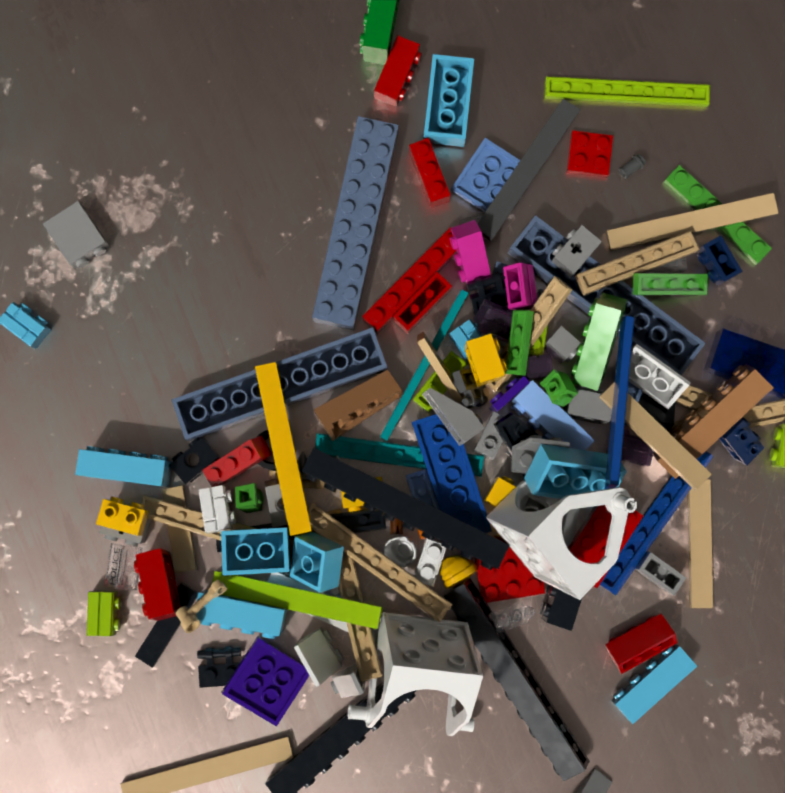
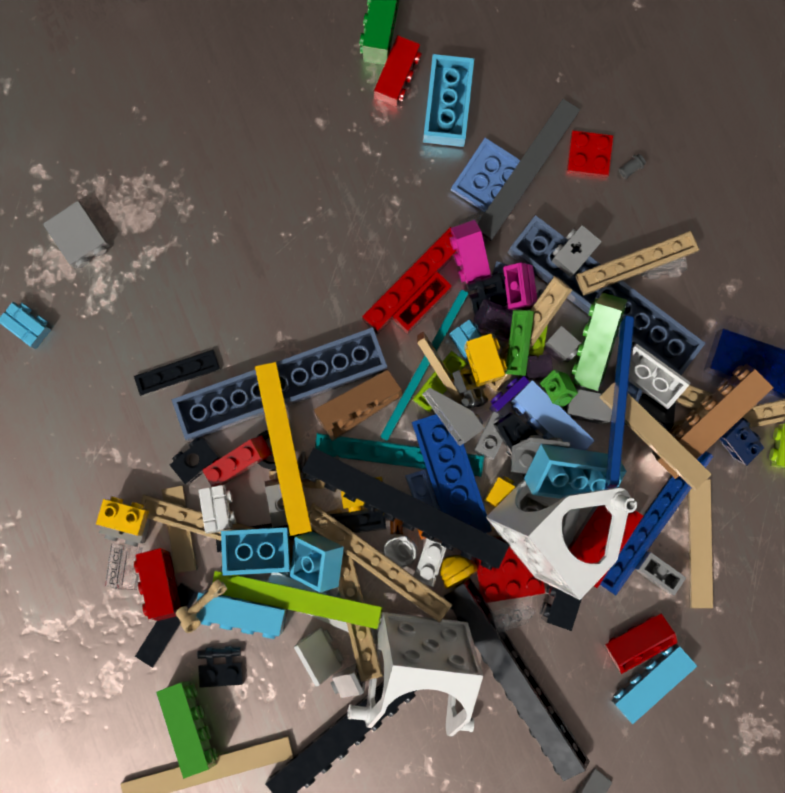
medium azure brick [75,446,172,487] -> none
lime brick [86,591,121,636] -> none
dark purple plate [222,636,310,727] -> none
bright green brick [235,483,264,513] -> none
sand blue brick [312,116,399,330] -> none
red brick [409,138,451,209] -> none
lime tile [544,76,710,107] -> none
tan tile [606,193,778,251] -> none
clear purple brick [606,429,654,467] -> none
bright green plate [633,273,708,295] -> none
bright green plate [664,165,772,265] -> none
dark blue brick [697,235,743,287] -> none
none -> black tile [134,349,221,397]
none -> bright green brick [156,681,218,779]

